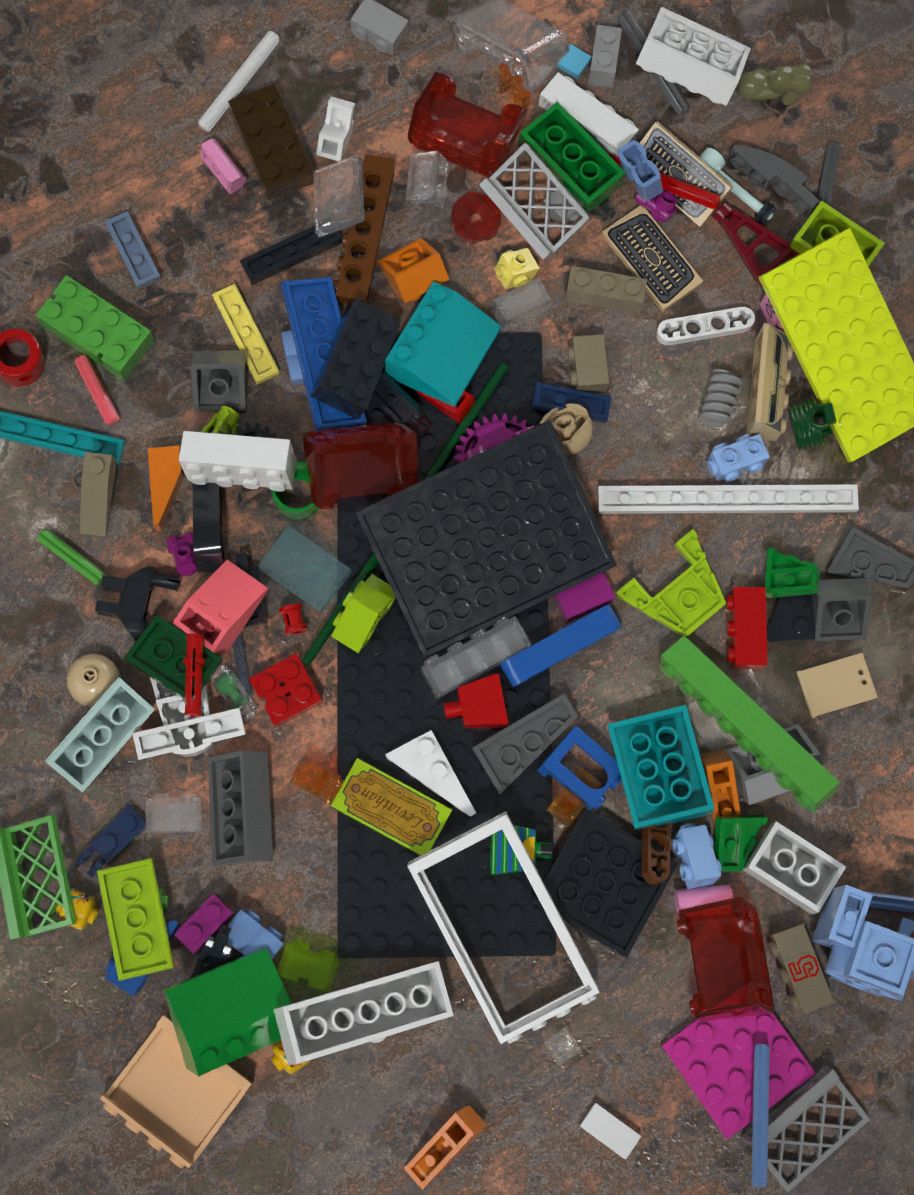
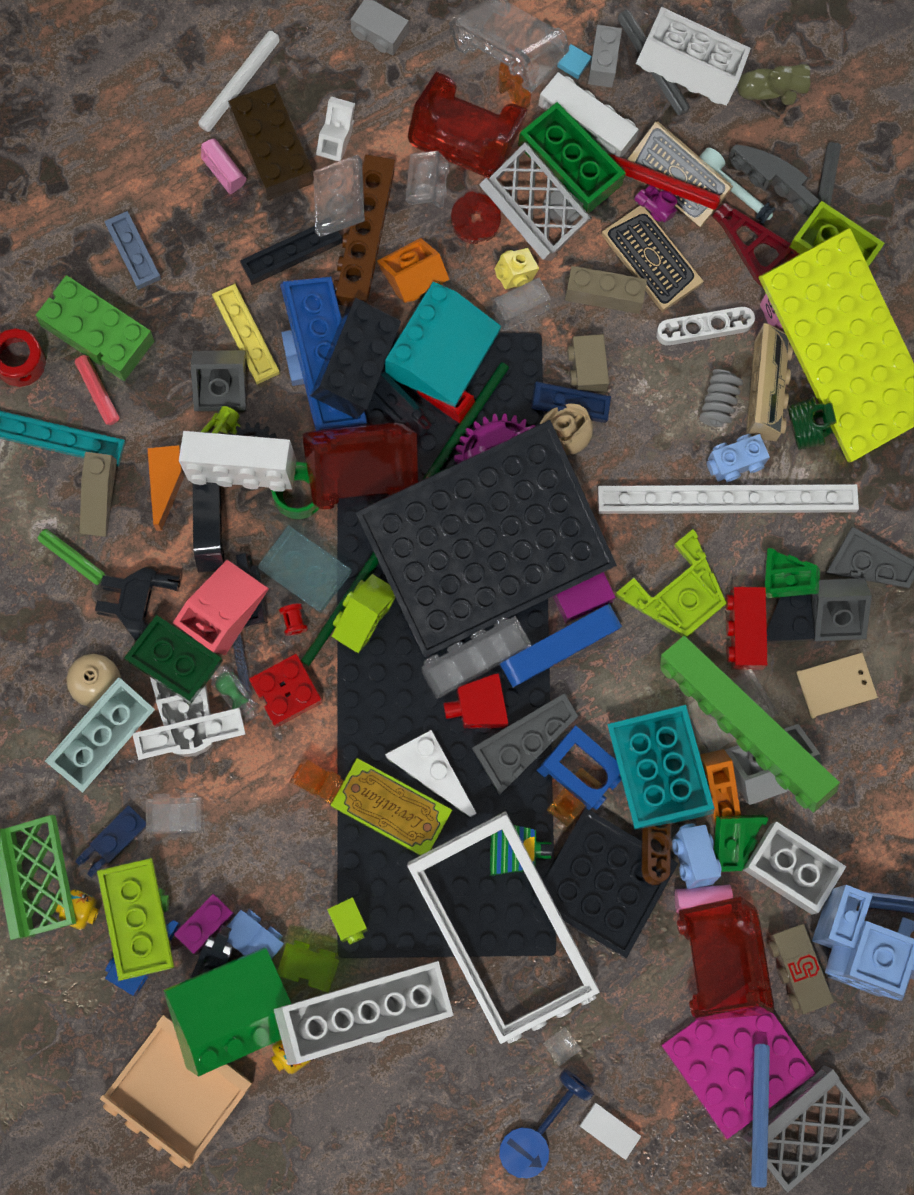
magenta plate [166,532,197,576] -> none
red pin [183,634,205,718] -> none
dark grey slope [208,750,273,866] -> none
orange slope [404,1105,488,1190] -> none
medium blue brick [618,140,663,201] -> none
none -> lime brick [327,898,367,945]
none -> piece [499,1069,594,1179]

